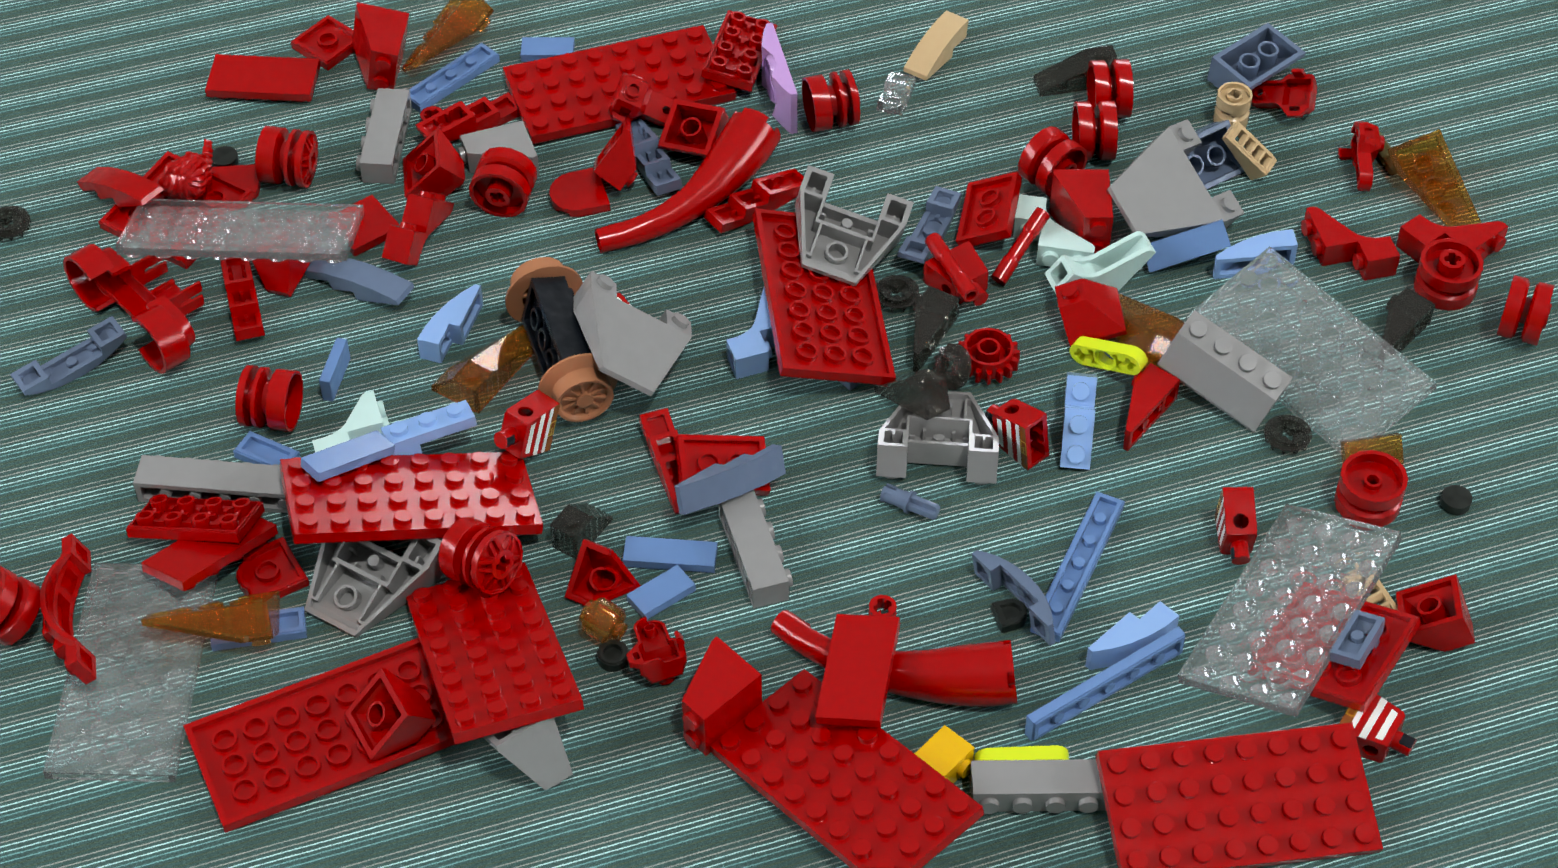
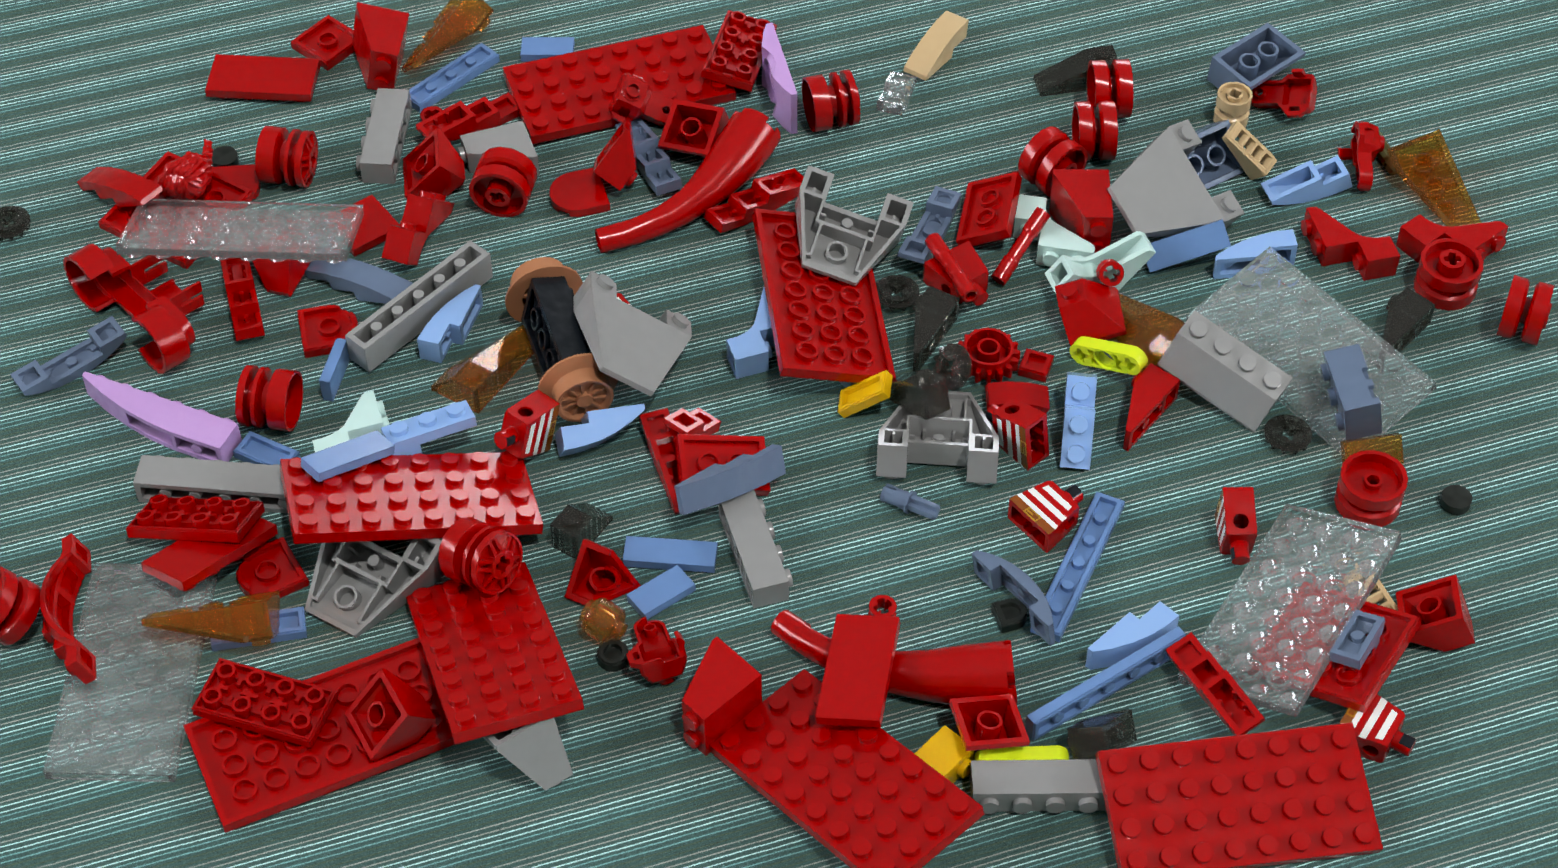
none -> lavender slope [82,371,242,462]
none -> red tile [191,658,338,749]
none -> red tile [297,305,358,358]
none -> light grey brick [345,240,493,372]
none -> light blue slope [555,403,645,457]
none -> red slope [663,407,721,435]
none -> yellow tile [837,370,893,418]
none -> red slope [949,694,1030,751]
none -> red slope [985,381,1050,413]
none -> torso [1008,481,1084,553]
none -> red tile [1018,348,1054,383]
none -> clear smoke slope [1067,709,1137,760]
none -> red bush [1096,259,1124,286]
none -> red slope [1165,632,1265,735]
none -> light blue slope [1261,155,1352,205]
none -> sand blue wedge [1320,344,1382,441]

